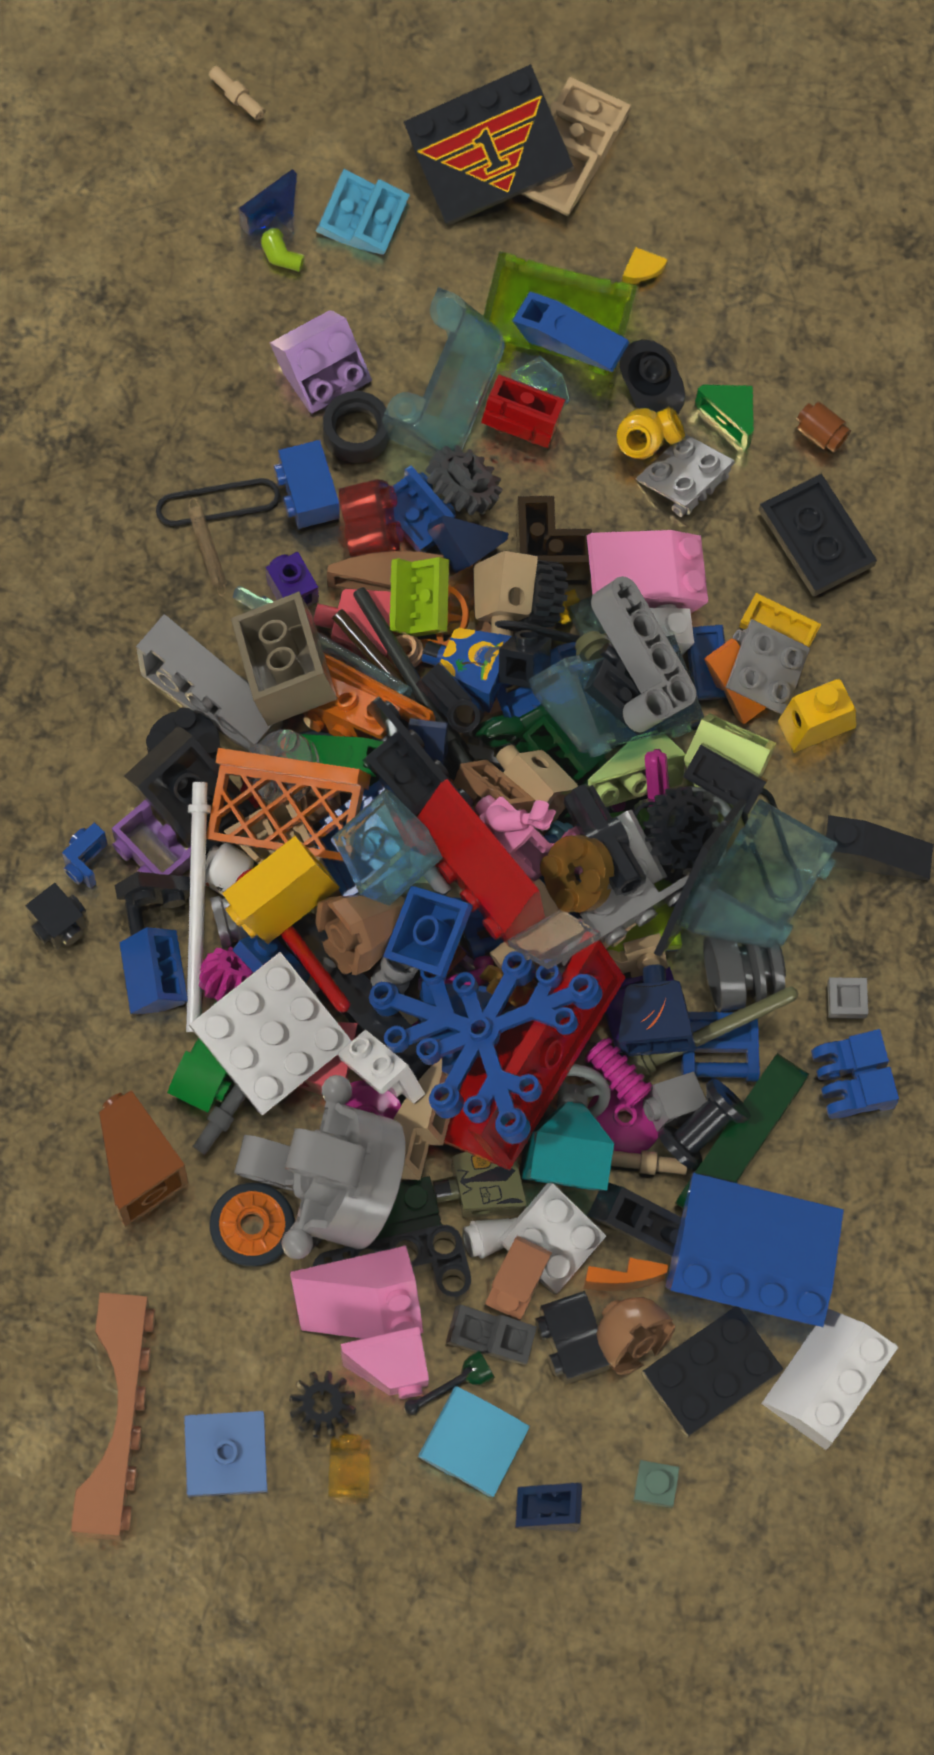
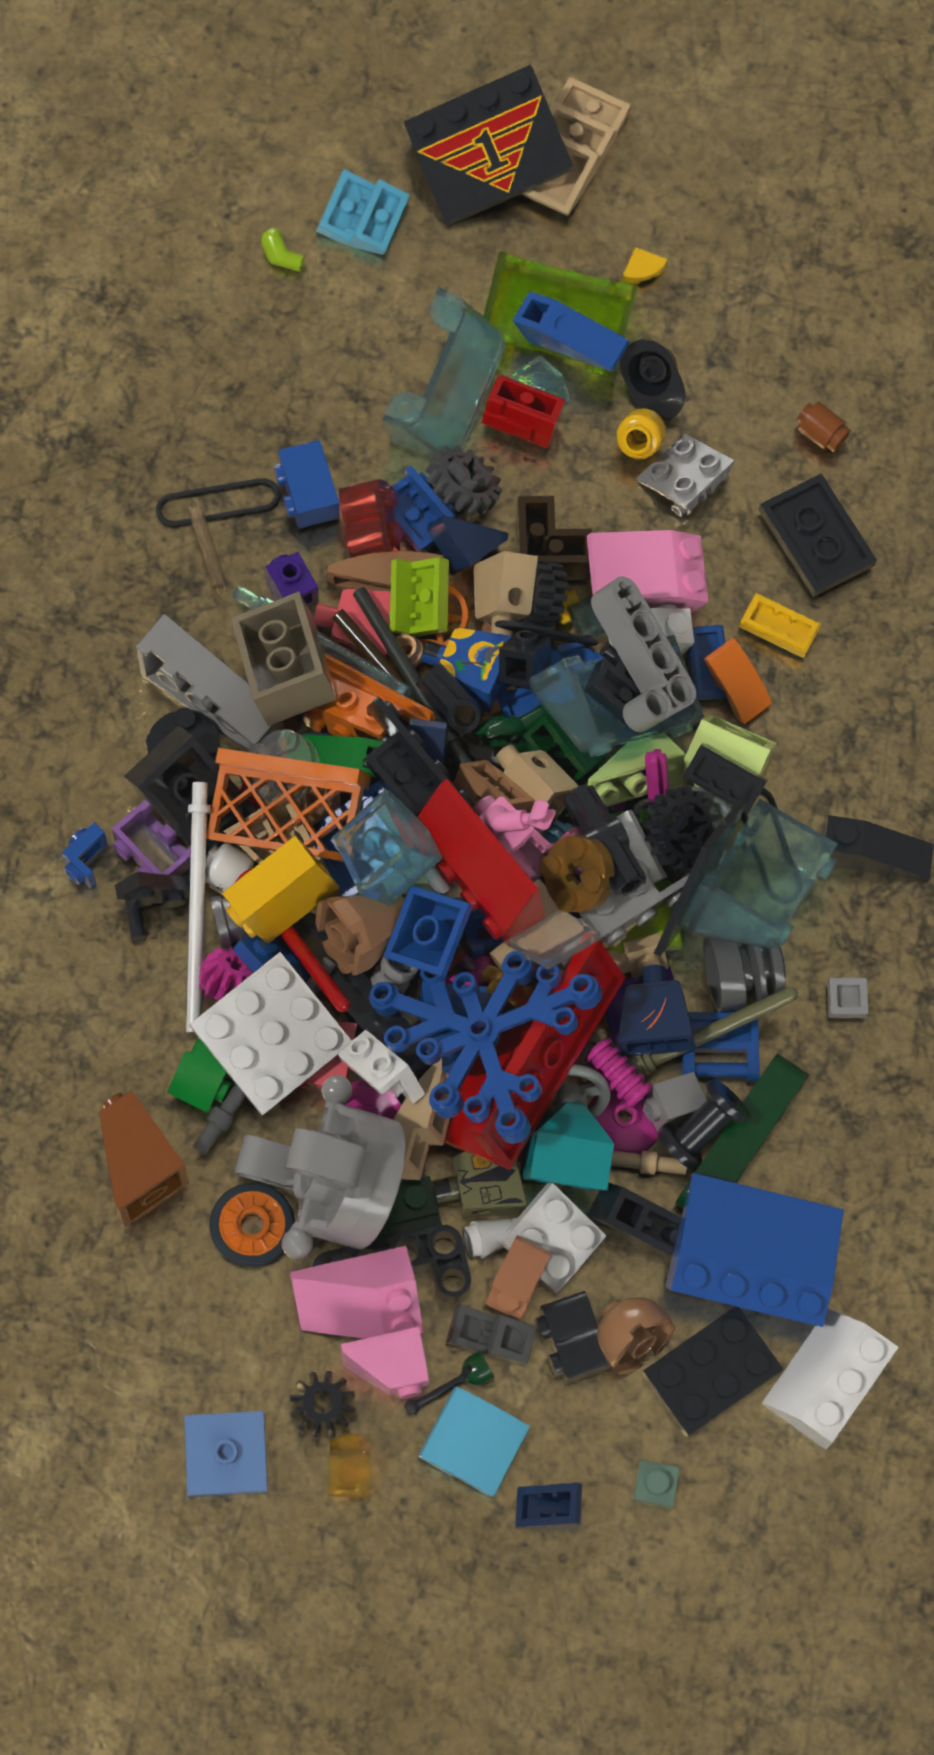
black brick [25,883,86,950] -> none
nougat arch [71,1292,155,1541] -> none
blue brick [119,927,188,1014] -> none
tan bar [209,66,266,120] -> none
clear blue slope [239,169,298,235] -> none
lavender slope [270,310,372,413] -> none
black tyre [323,391,390,463] -> none
olive plate [575,631,611,664] -> none
orange slope [583,1258,668,1291] -> none
yellow tile [657,407,685,445] -> none
green slope [694,384,754,451] -> none
light grey hinge [725,619,810,715] -> none
yellow torso [778,679,857,753] -> none
blue legs [811,1029,899,1119] -> none

